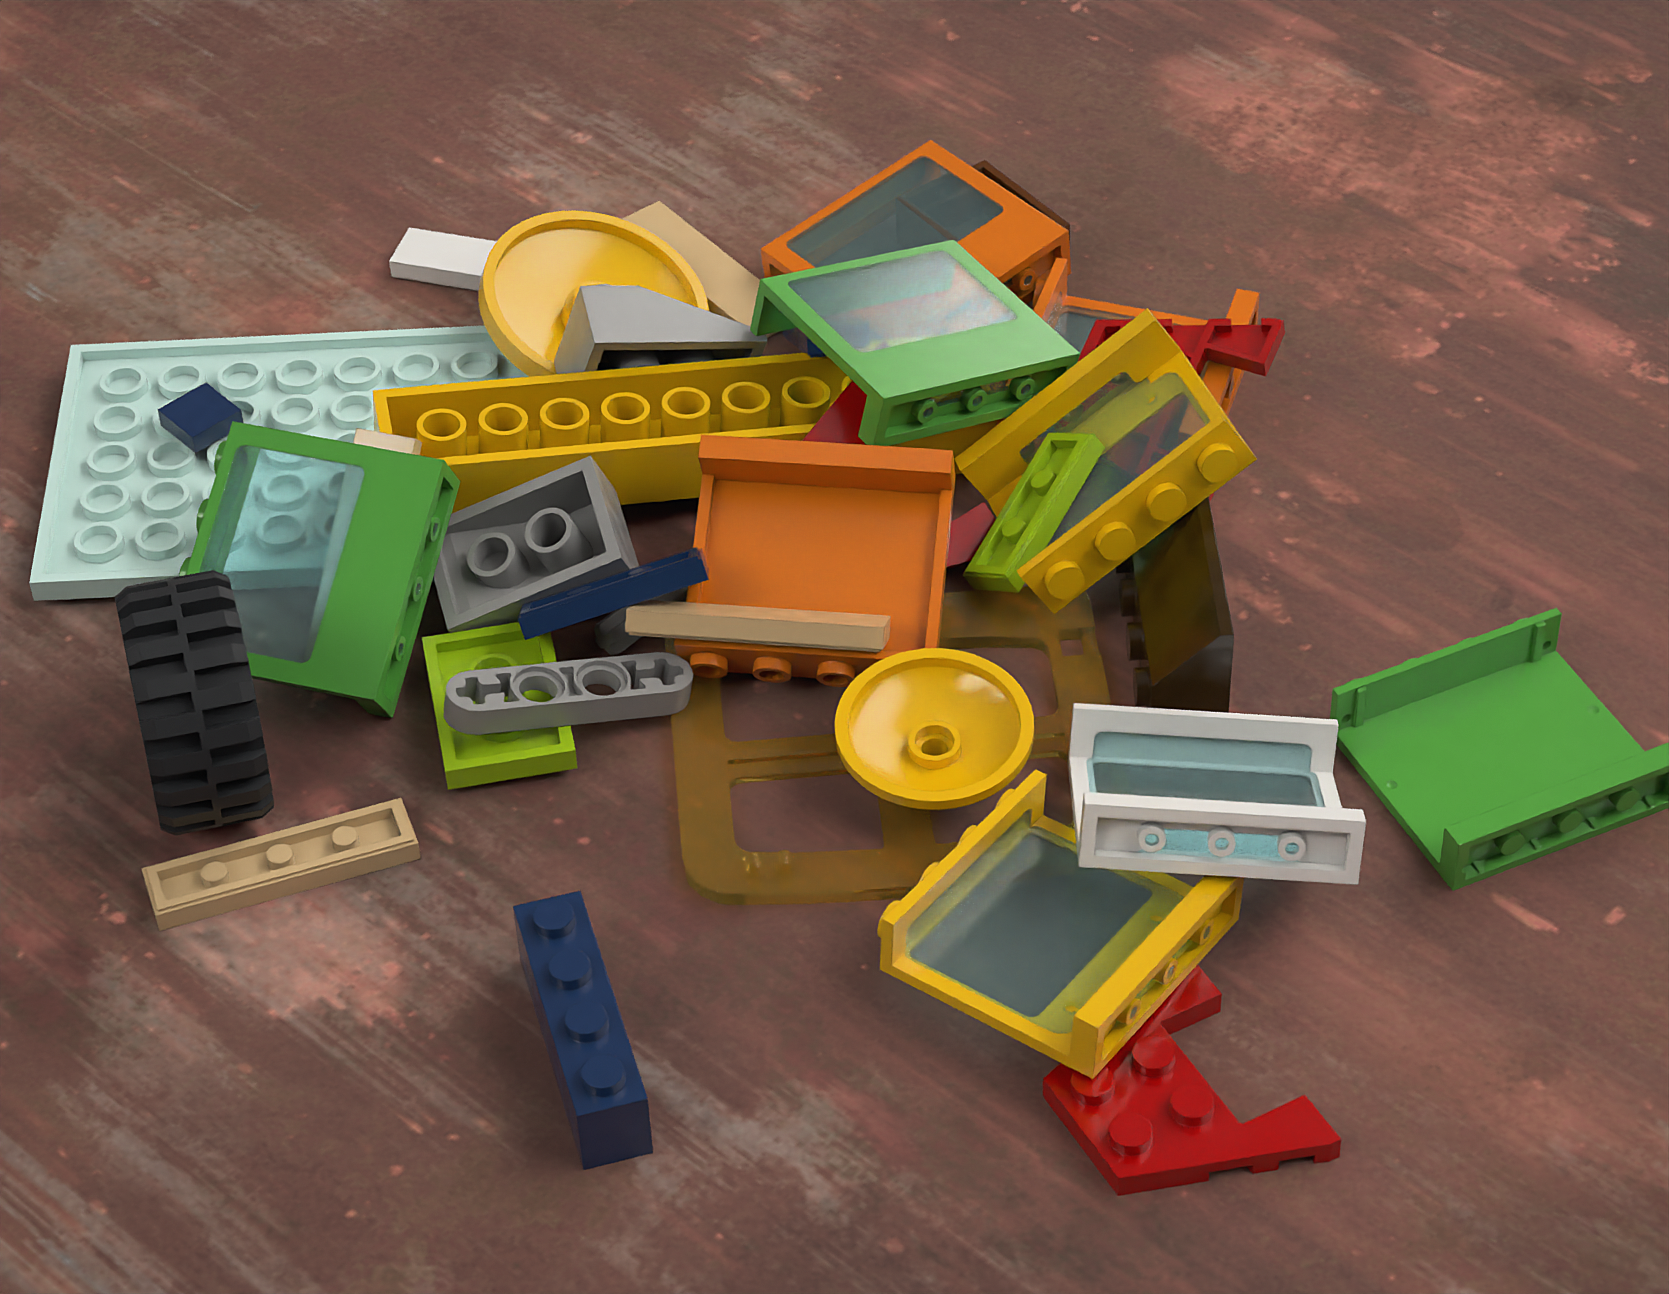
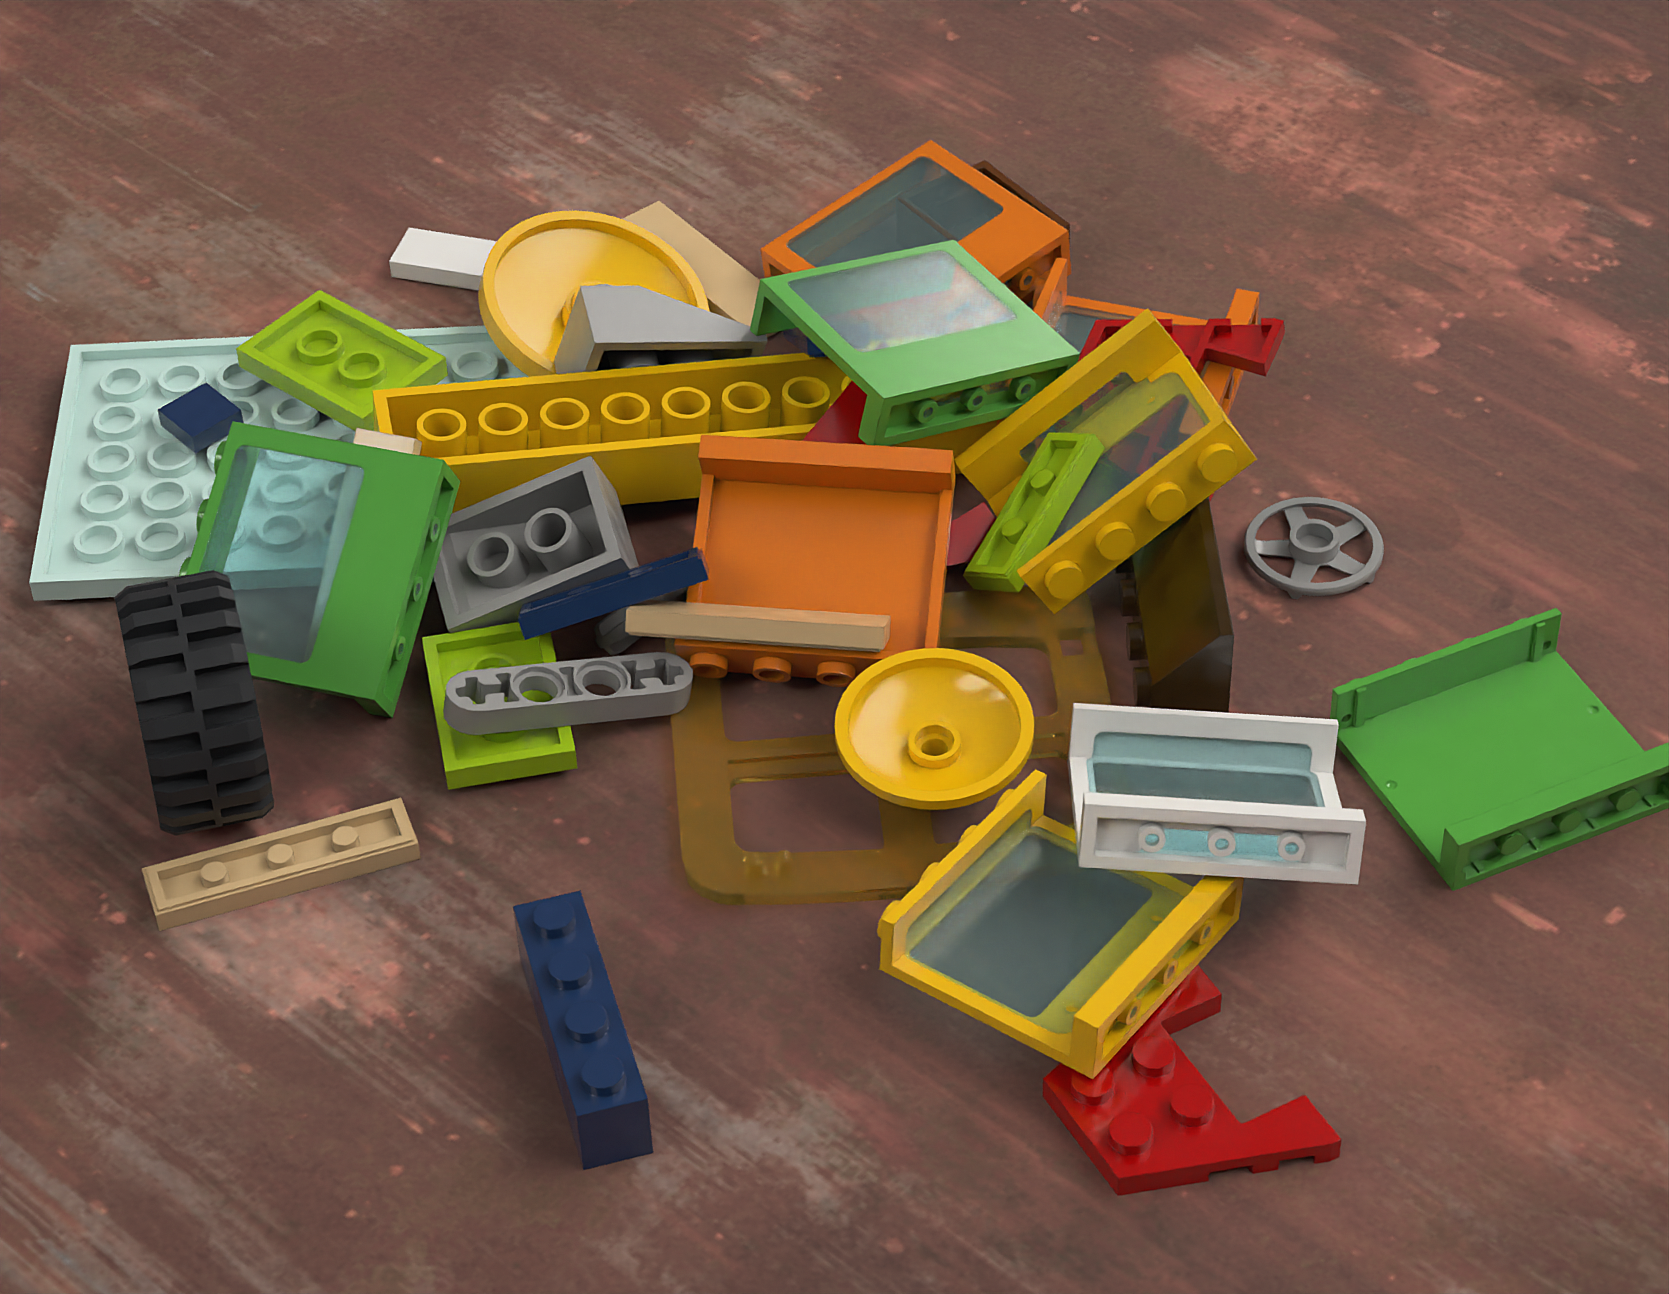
none -> lime plate [236,290,448,432]
none -> light grey wheel [1243,497,1384,599]

